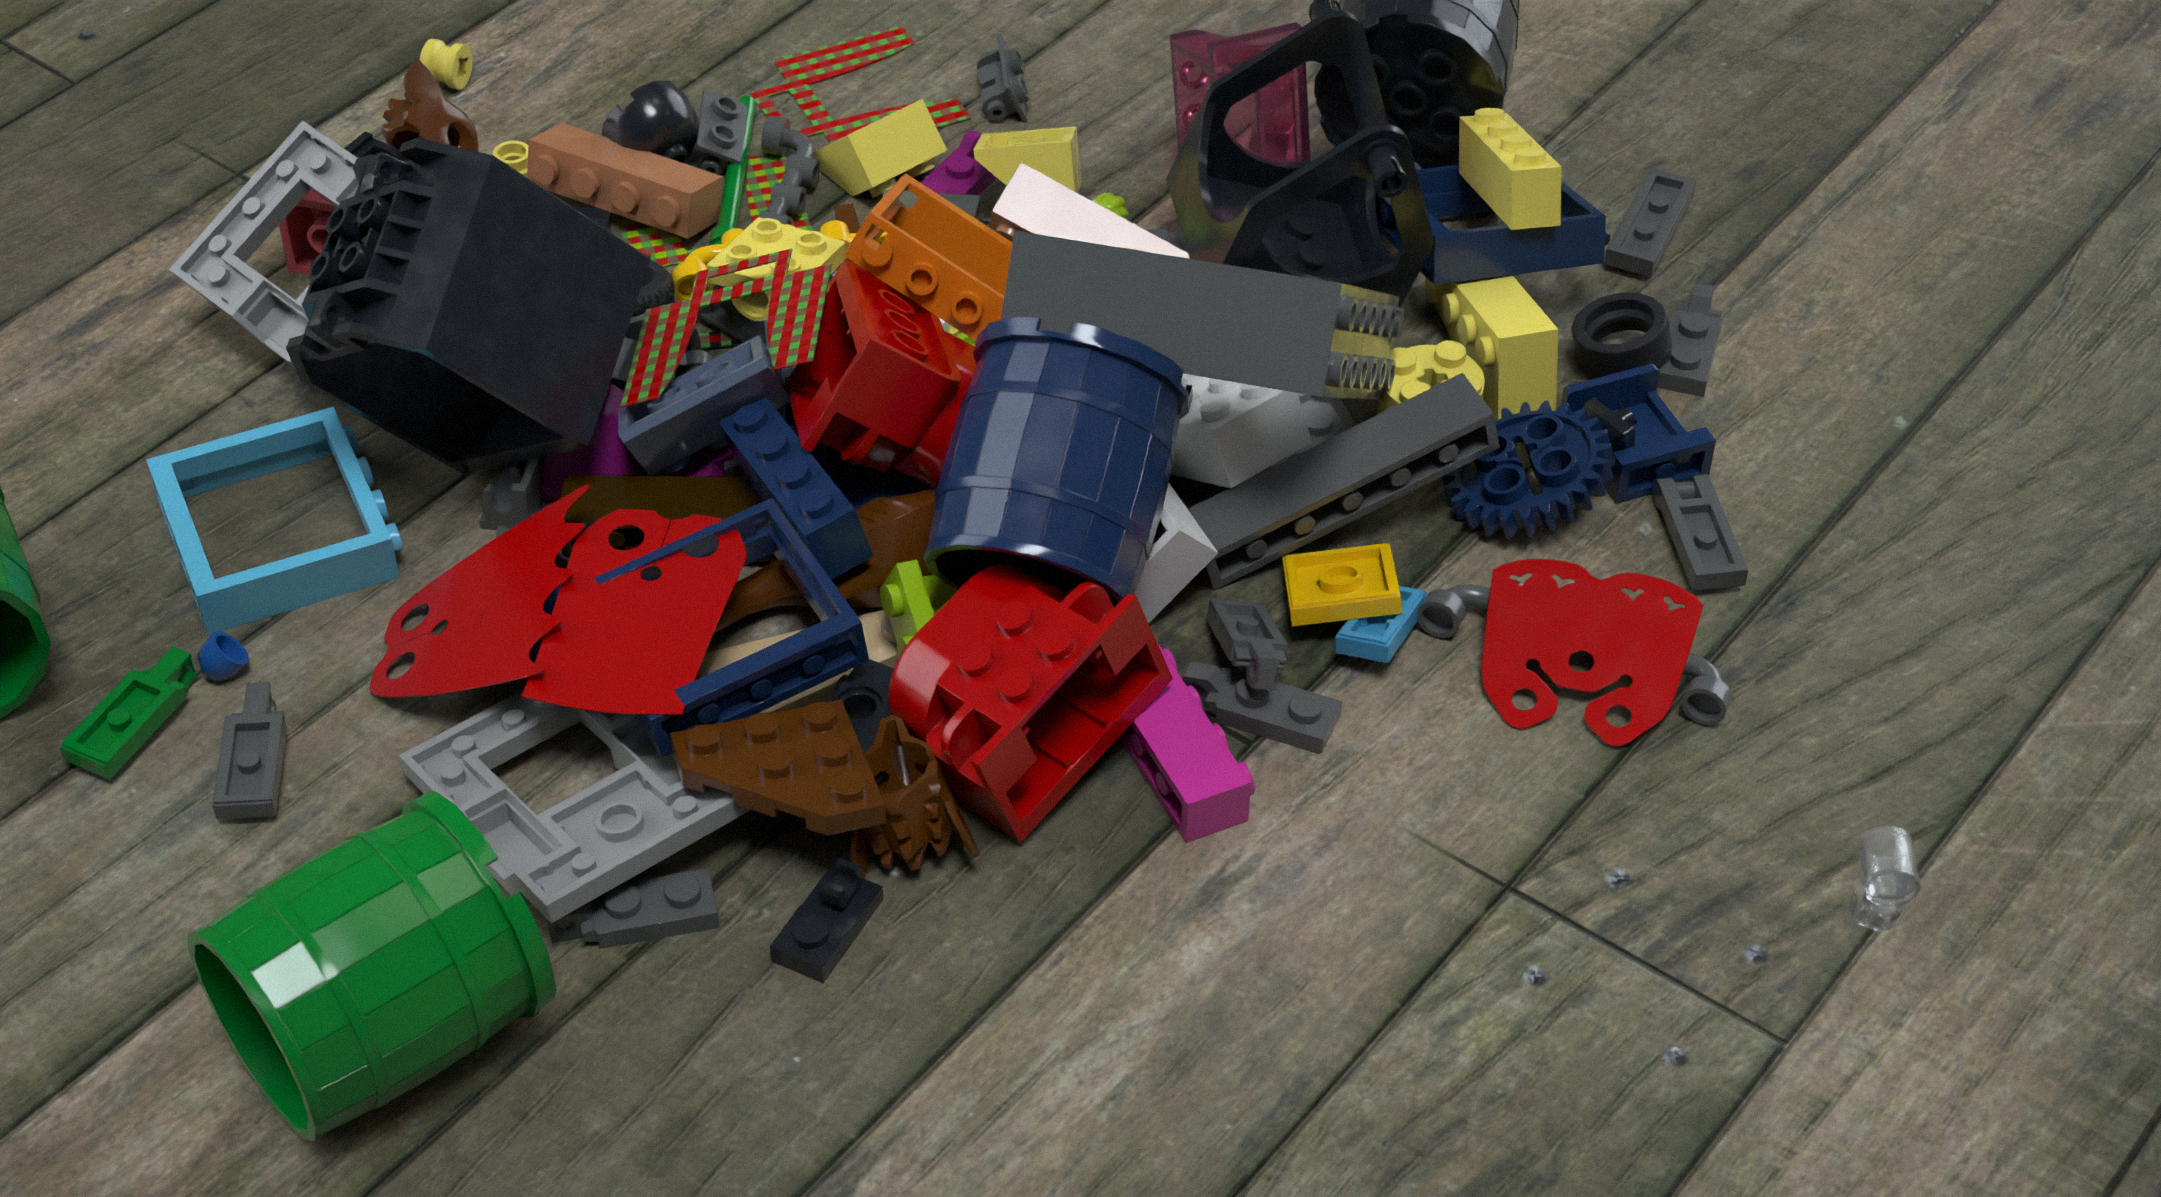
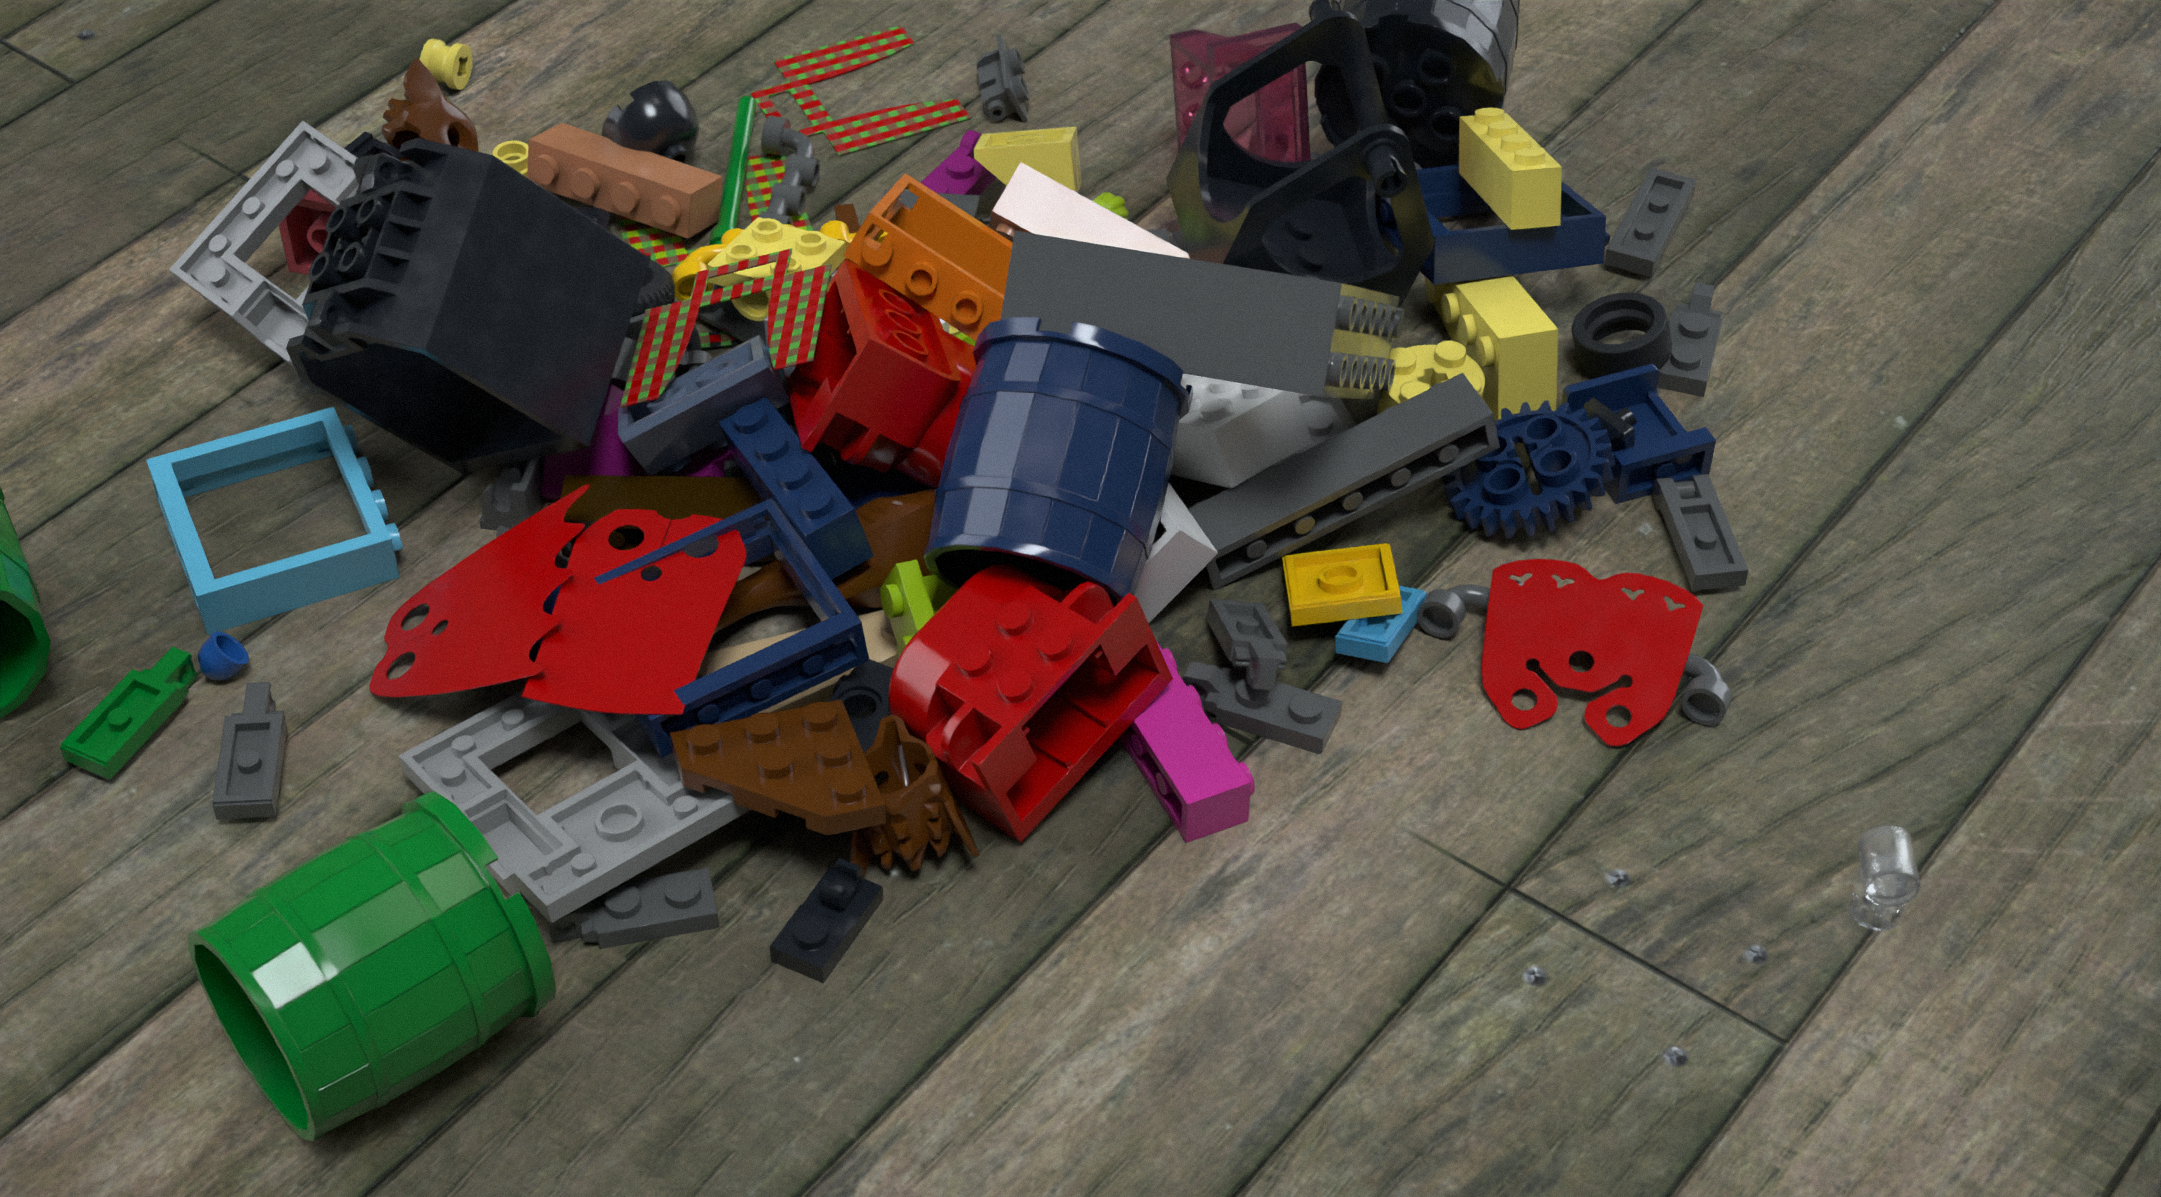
dark grey hinge [695,89,747,175] -> none
light yellow slope [814,99,947,197] -> none

